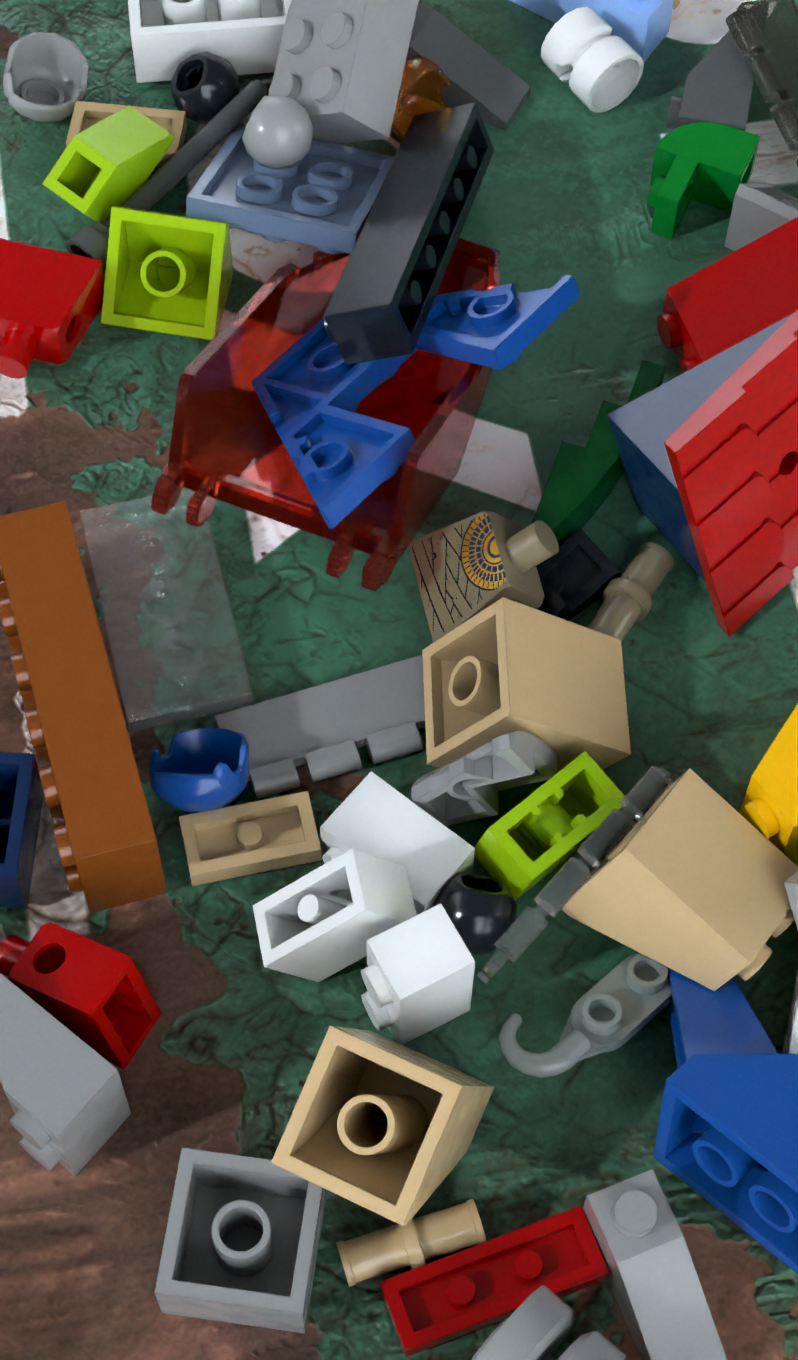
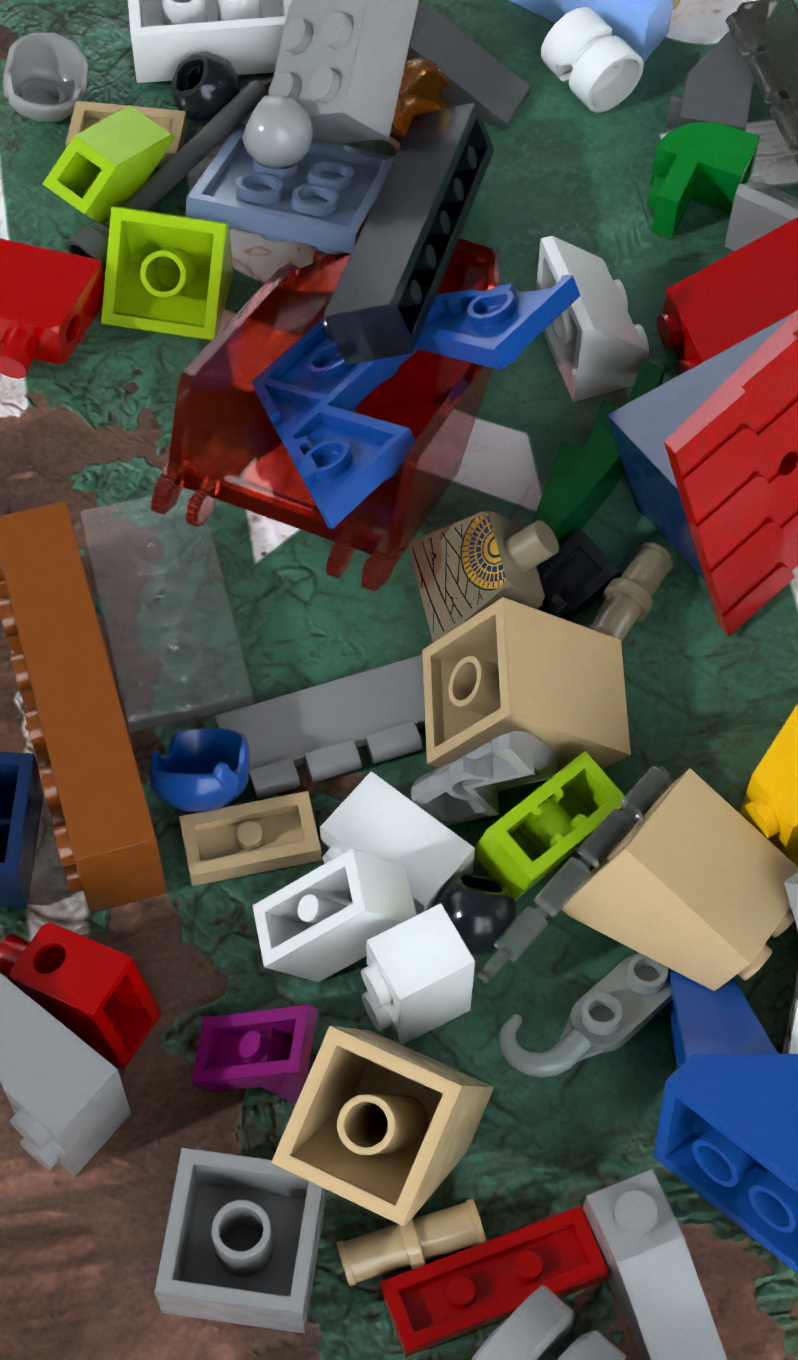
none -> magenta slope [191,1004,318,1103]
none -> white slope [536,236,649,402]

